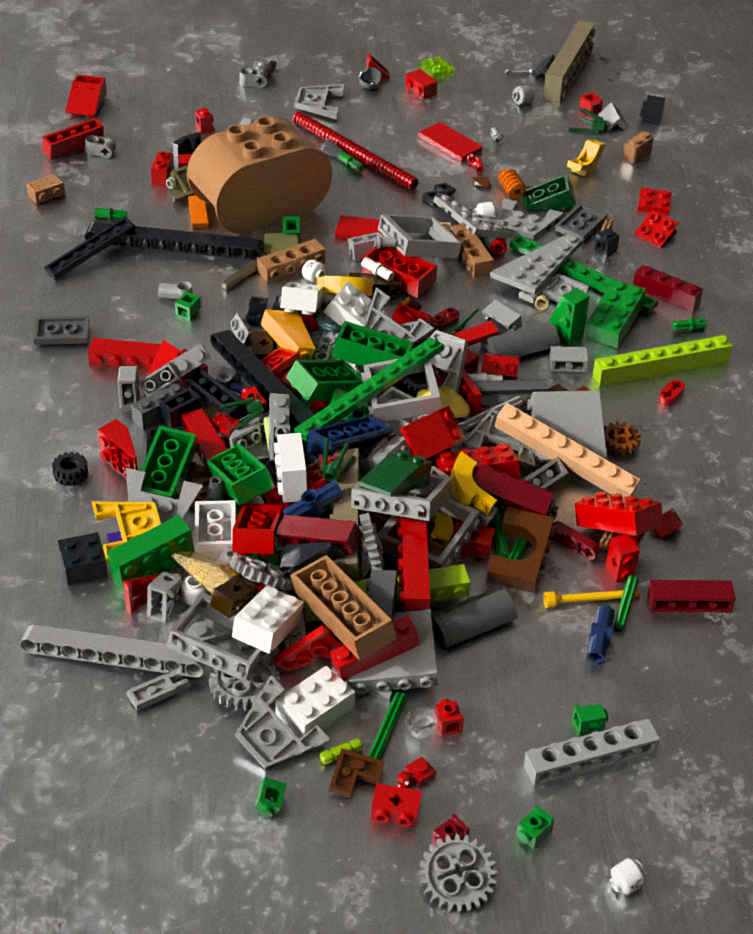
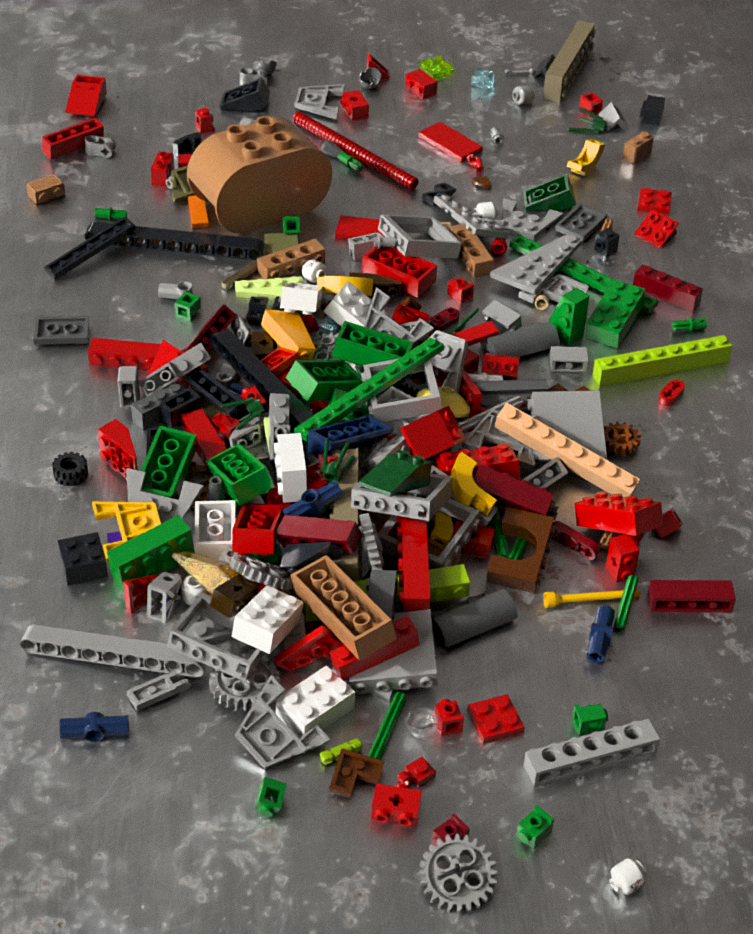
white pin [361,257,395,282] -> none
orange piece [498,169,526,200] -> none
none -> dark blue piece [59,712,129,742]
none -> dark red brick [185,304,237,352]
none -> black slope [219,77,270,111]
none -> yellowish green wing [235,276,303,300]
none -> red brick [340,90,369,121]
none -> red brick [447,277,474,304]
none -> red plate [467,694,525,744]
none -> clear light blue brick [471,68,495,90]

